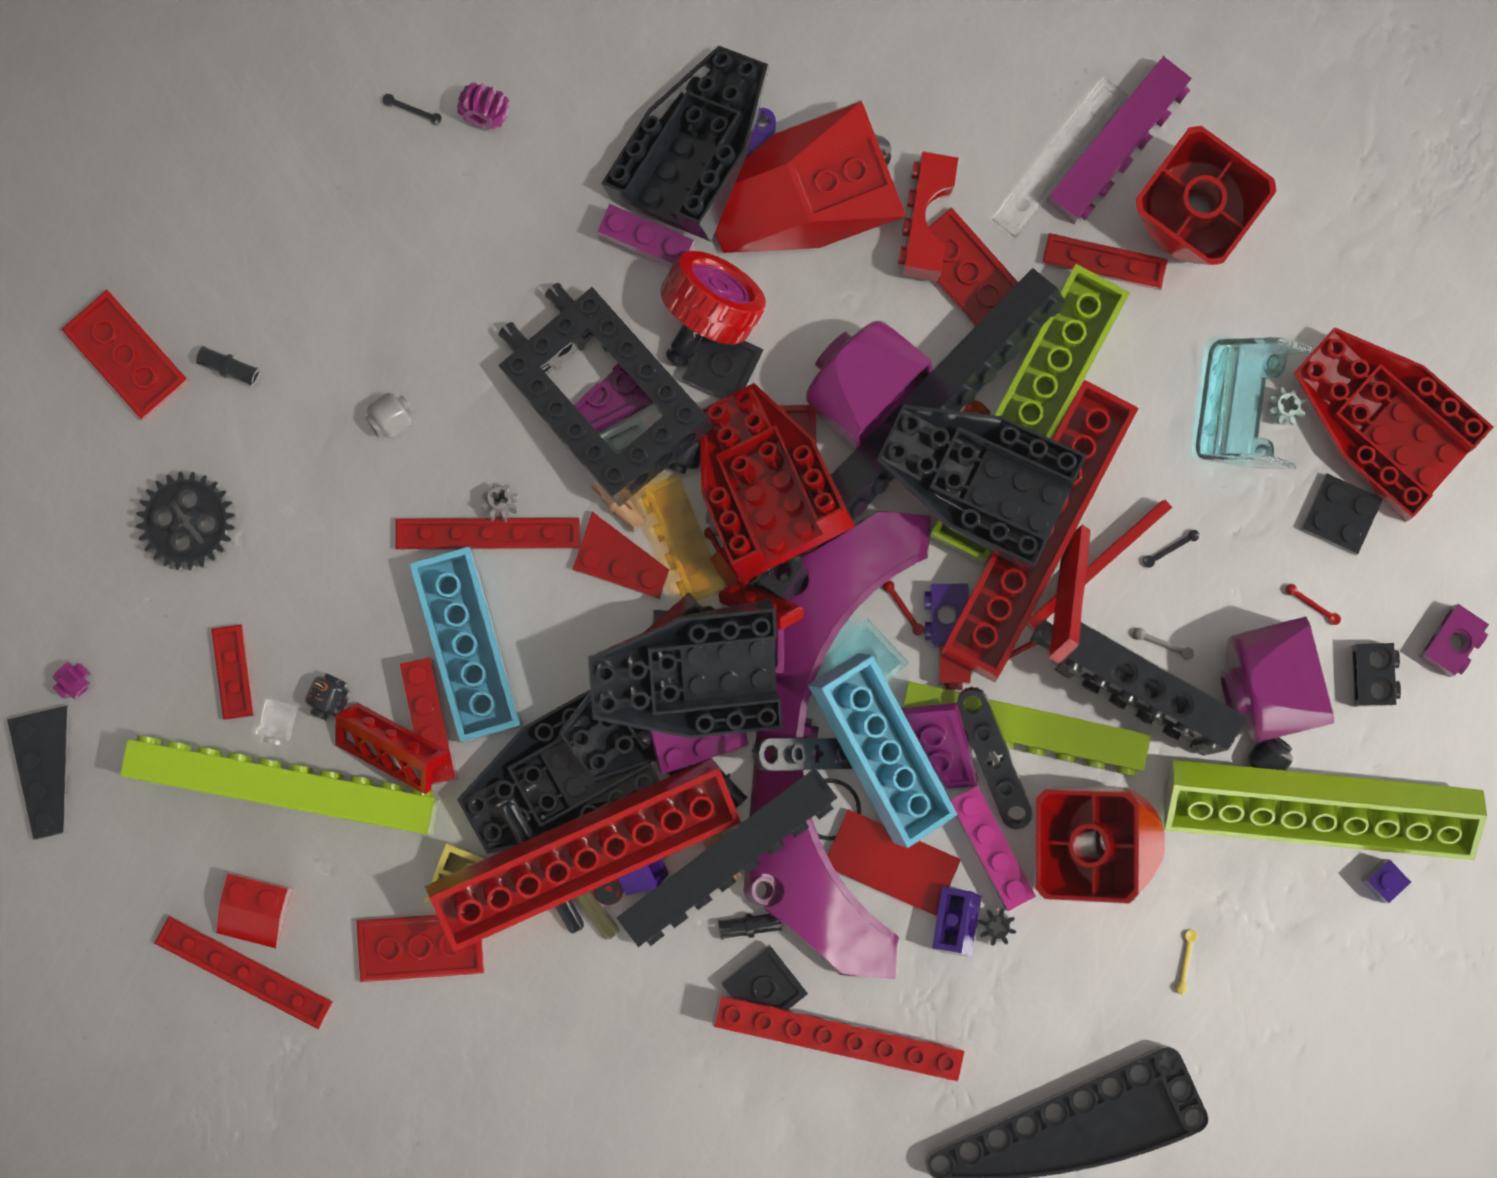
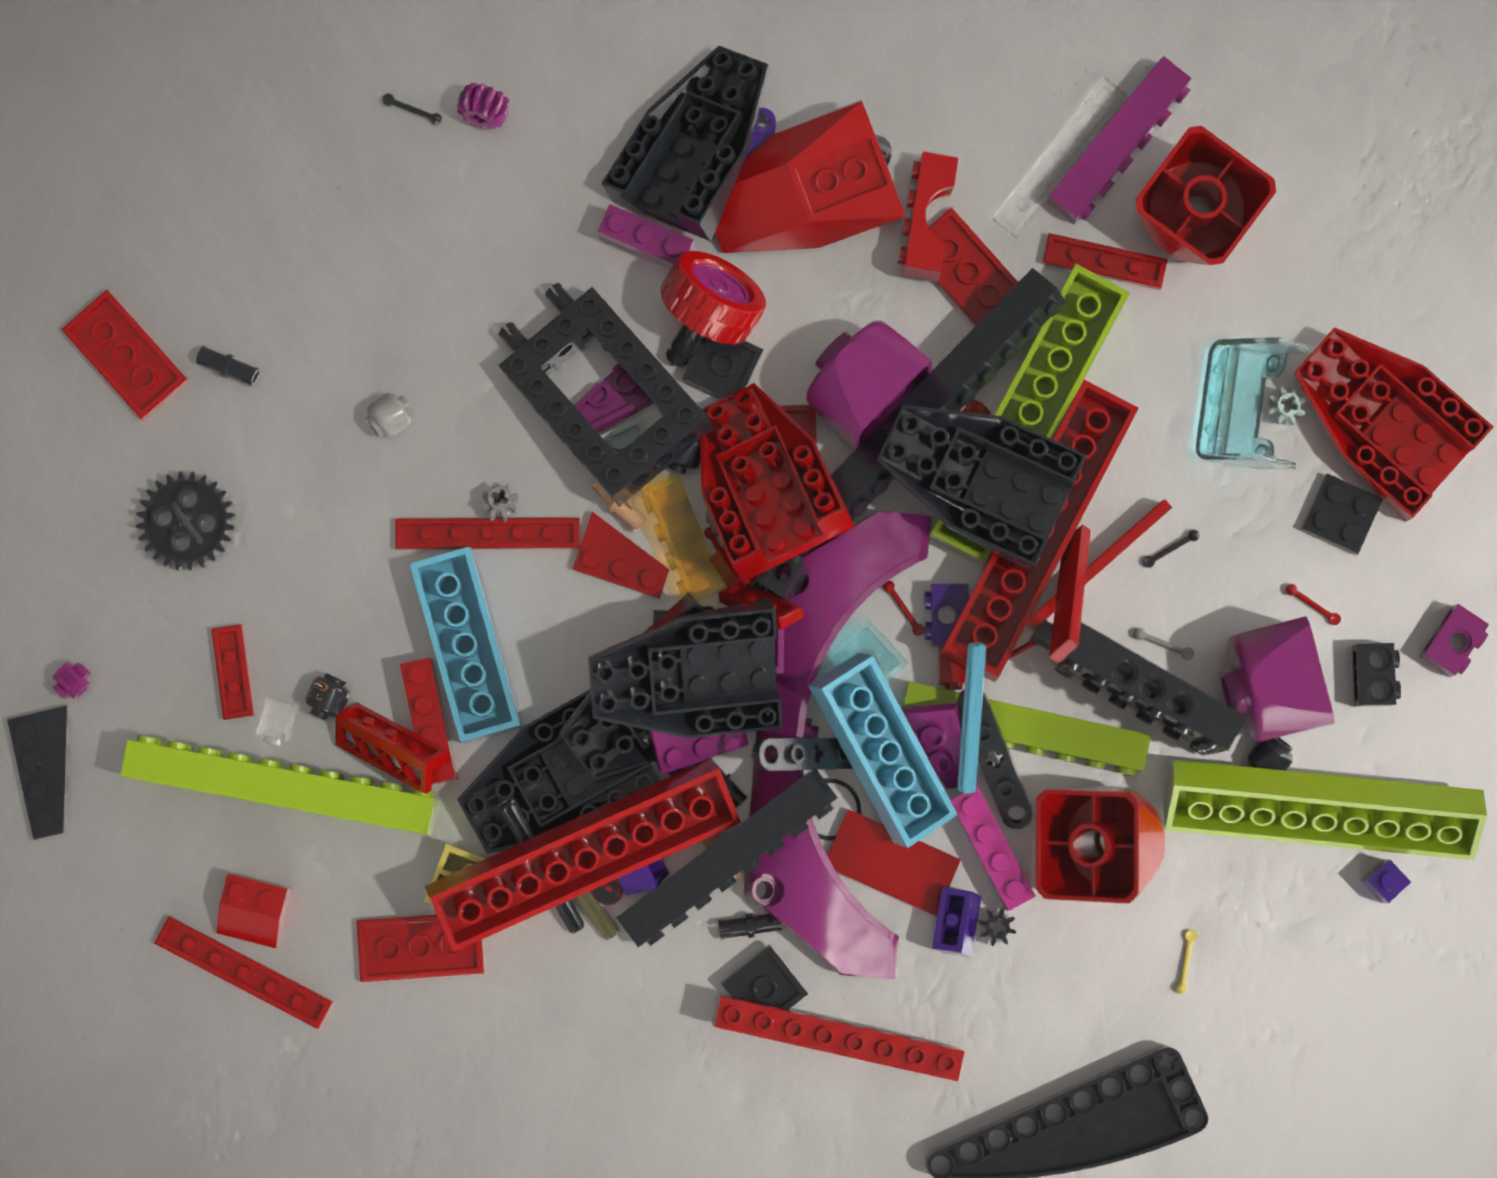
none -> medium azure axle [958,642,986,794]

